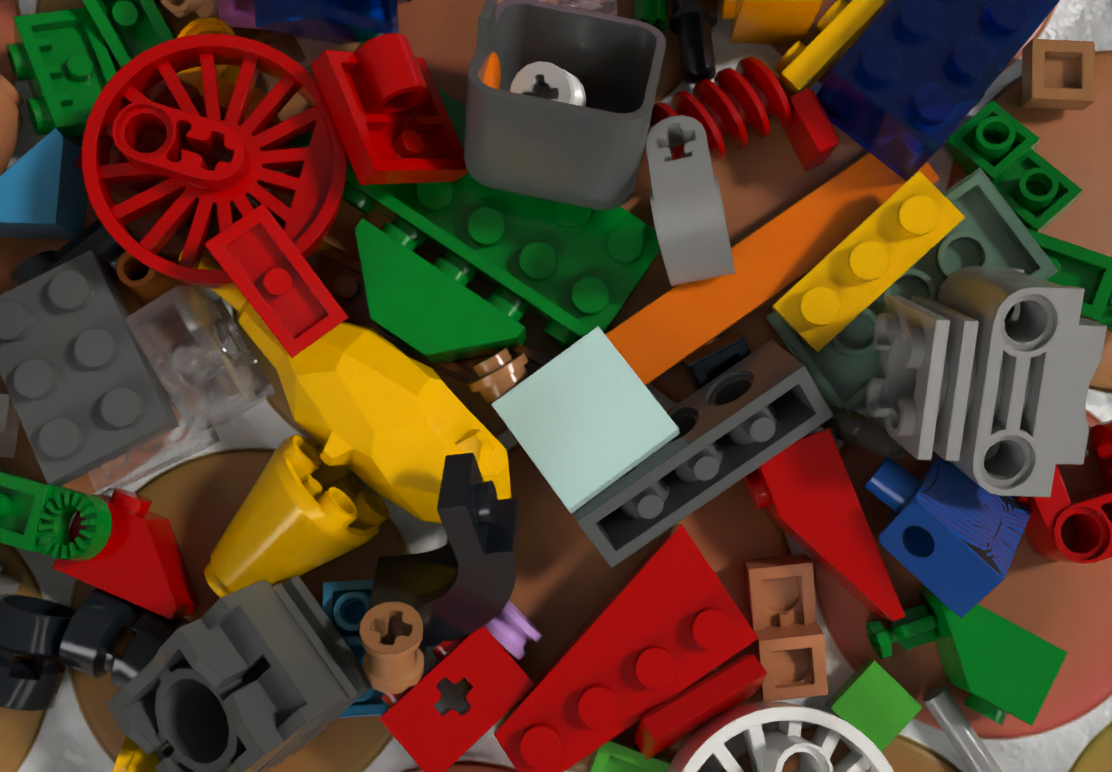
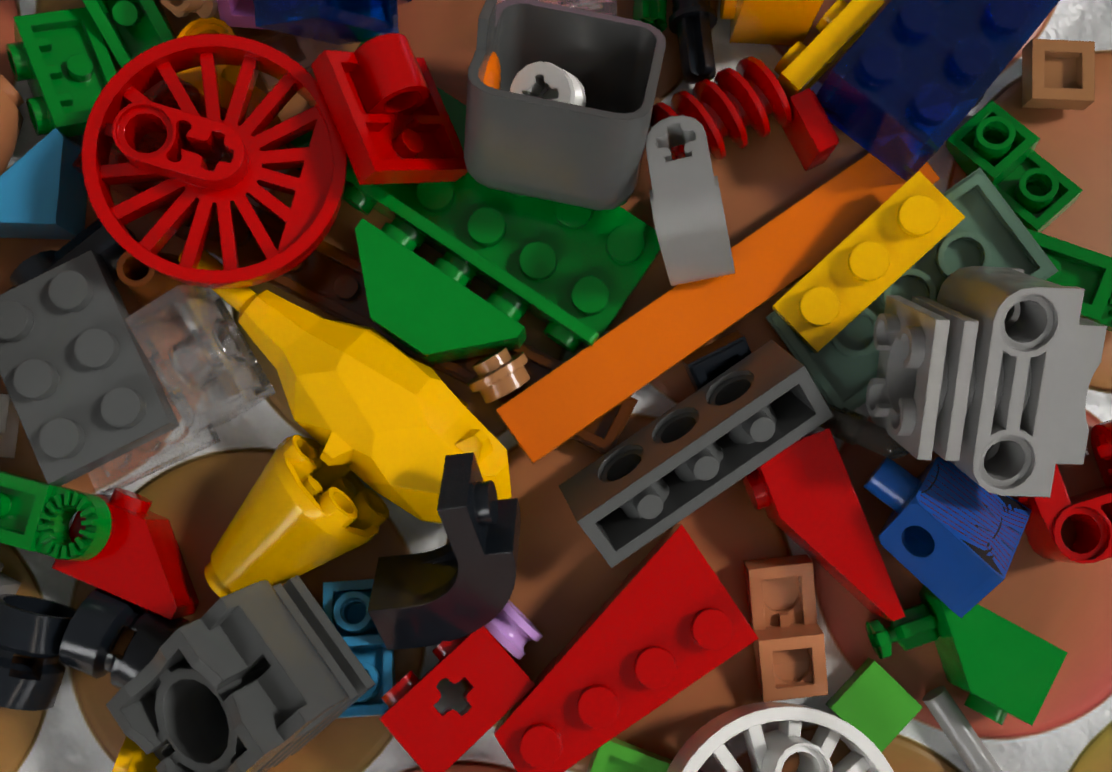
red plate [204,203,348,358] -> none
medium nougat bush [359,602,424,694] -> none
light aqua tile [491,326,680,514] -> none
red tile [634,654,767,760] -> none

